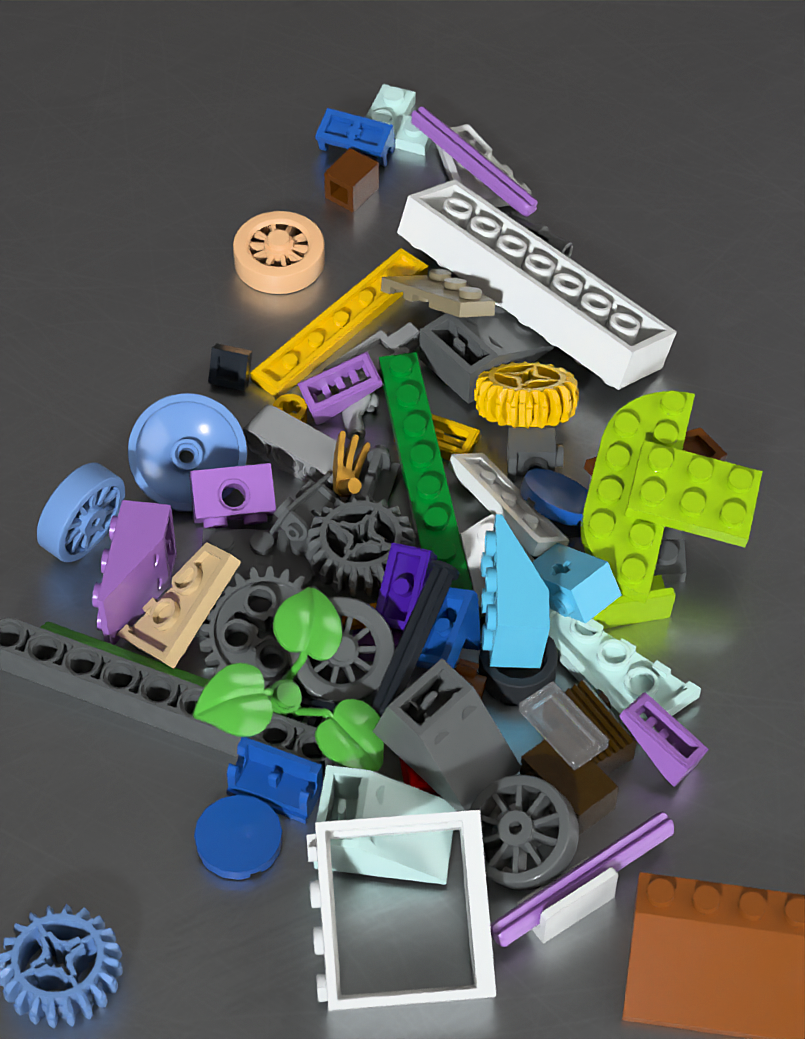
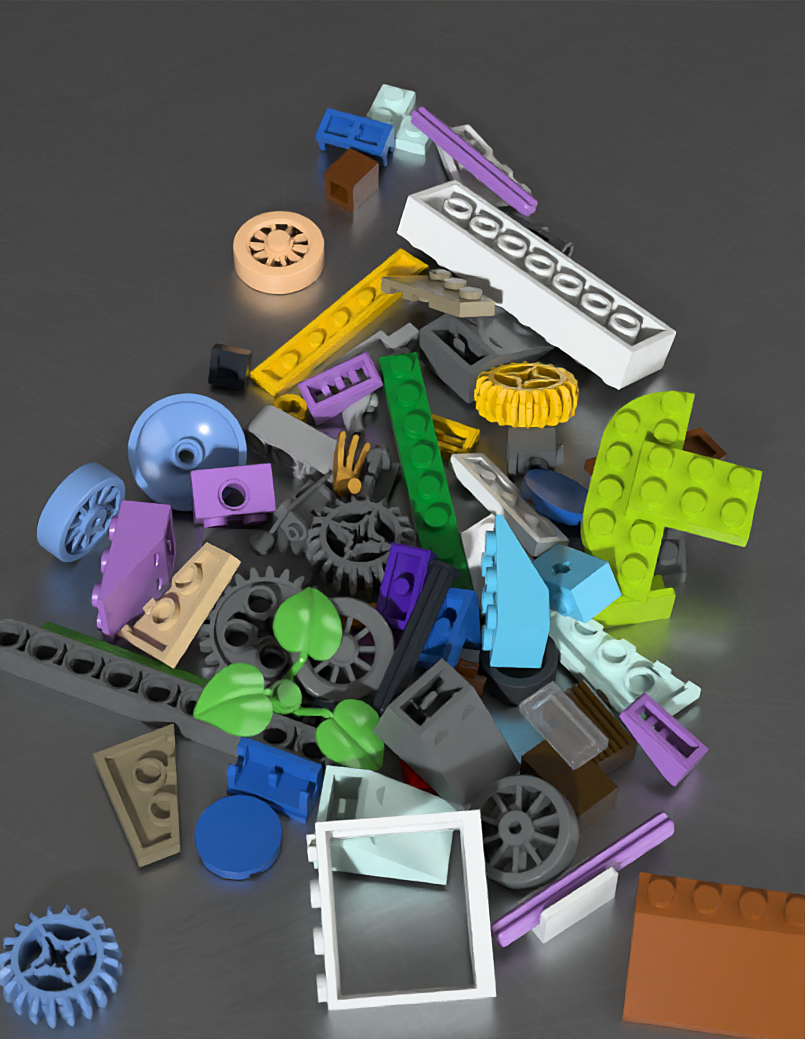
none -> dark tan wing [93,723,181,868]

